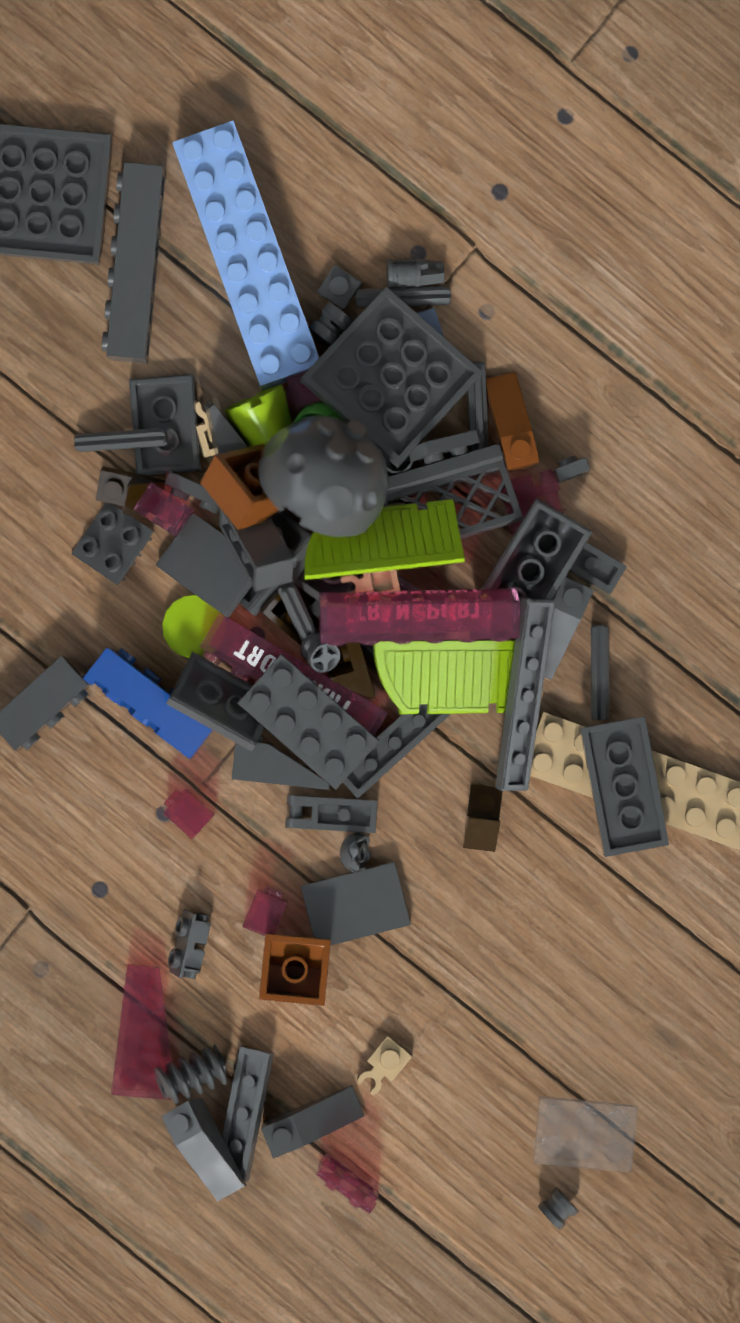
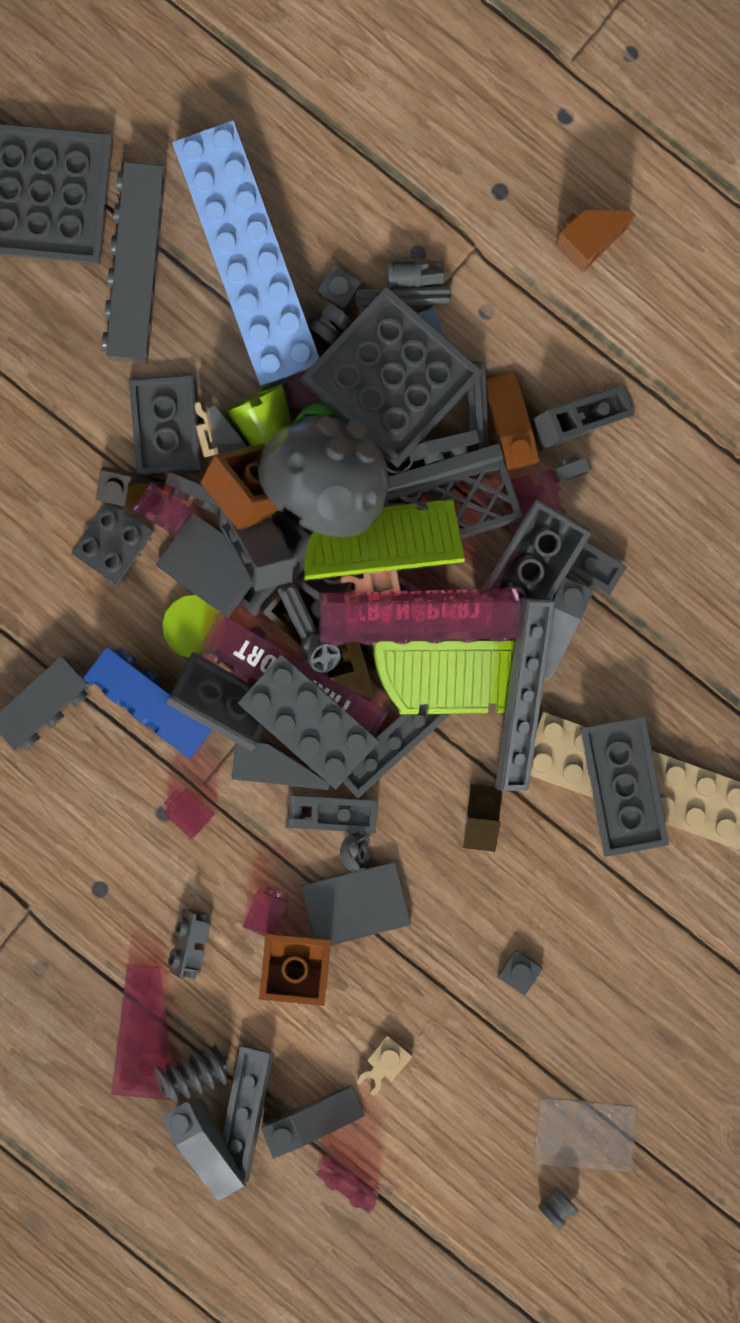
dark grey axle [74,428,168,452] -> none
dark grey axle [591,625,610,720] -> none
none -> dark grey plate [497,950,543,995]
none -> dark grey slope [530,385,635,451]
none -> dark orange slope [556,210,635,273]

